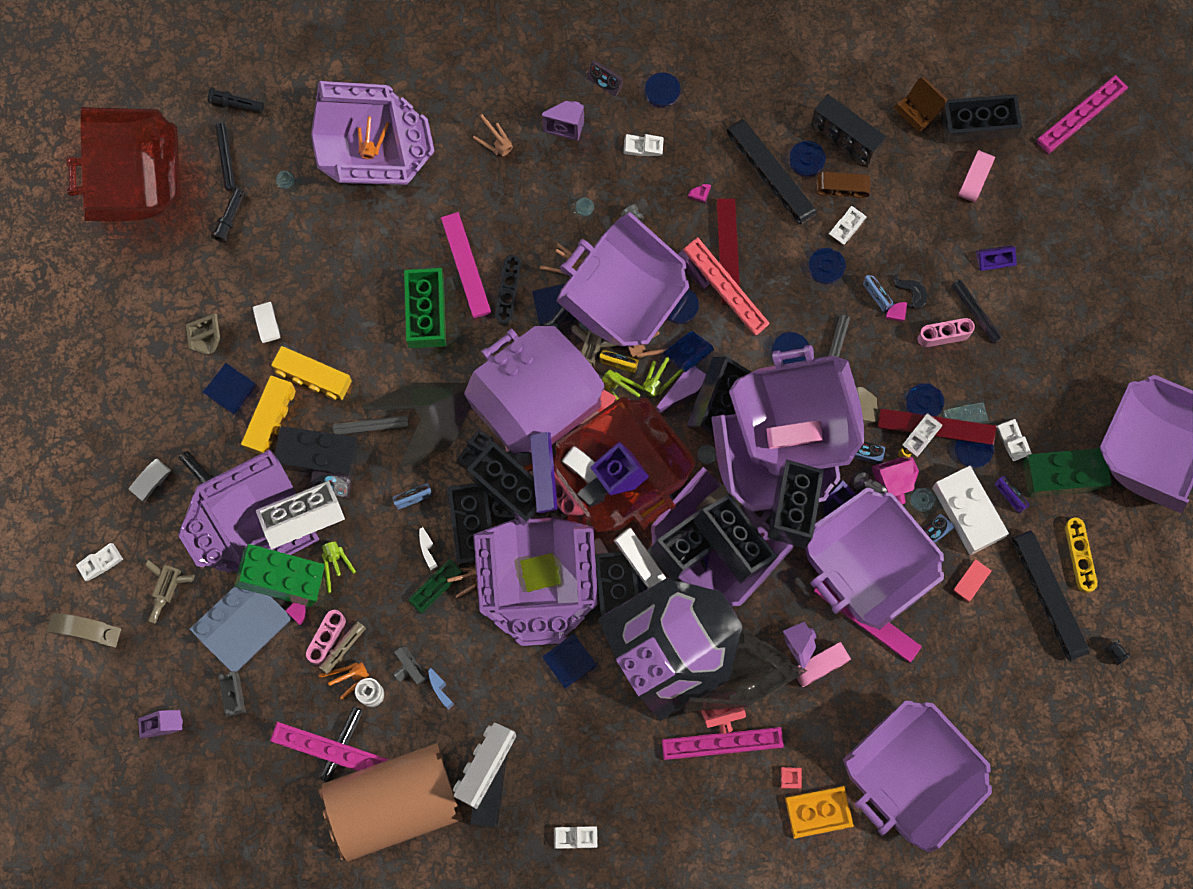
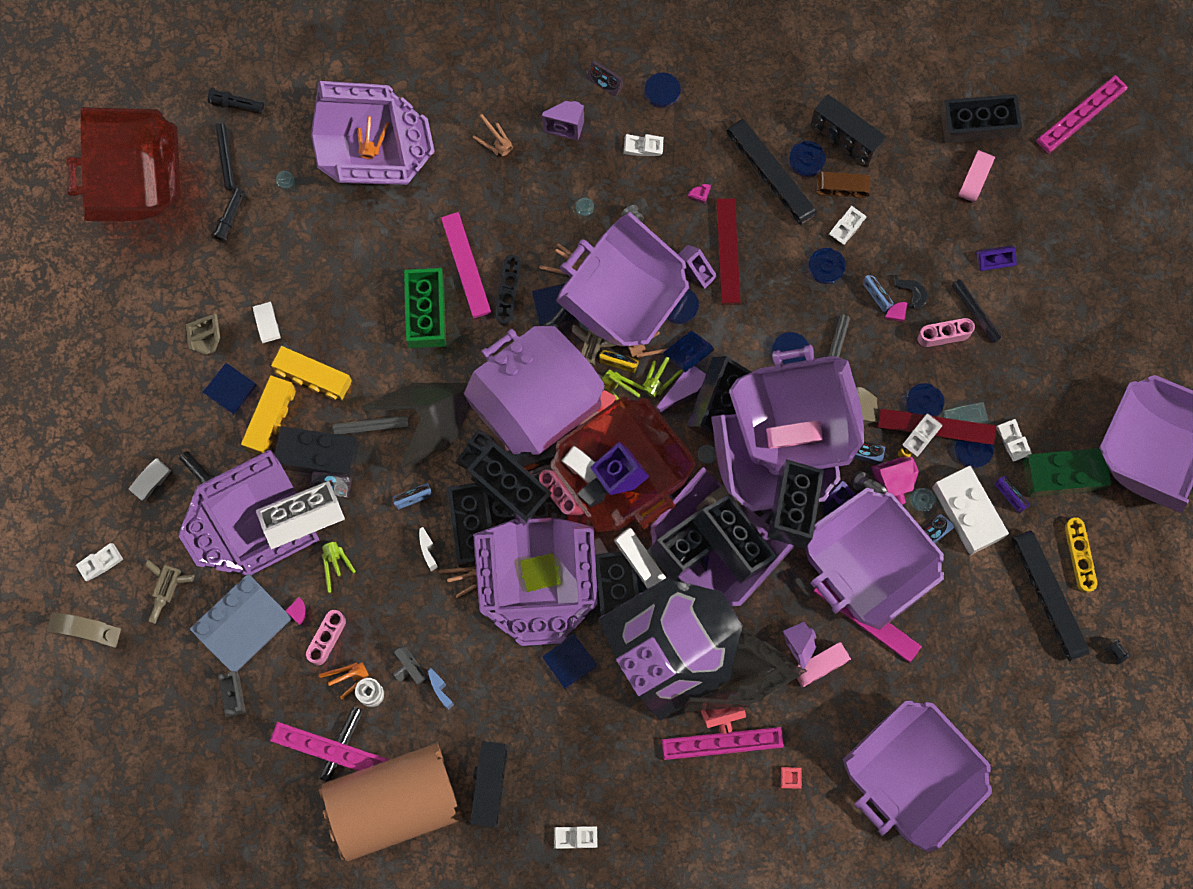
medium lavender slope [138,710,183,738] -> none
green brick [234,544,325,607] -> none
dark tan pin [318,621,366,675] -> none
dark green tile [408,559,464,614] -> none
white slope [453,722,517,809] -> none
tile [530,432,558,513] -> none
coral tile [683,237,770,336] -> none
light orange tile [785,786,854,839] -> none
reddish brown bracket [894,77,947,132] -> none
coral tile [953,559,991,603] -> none

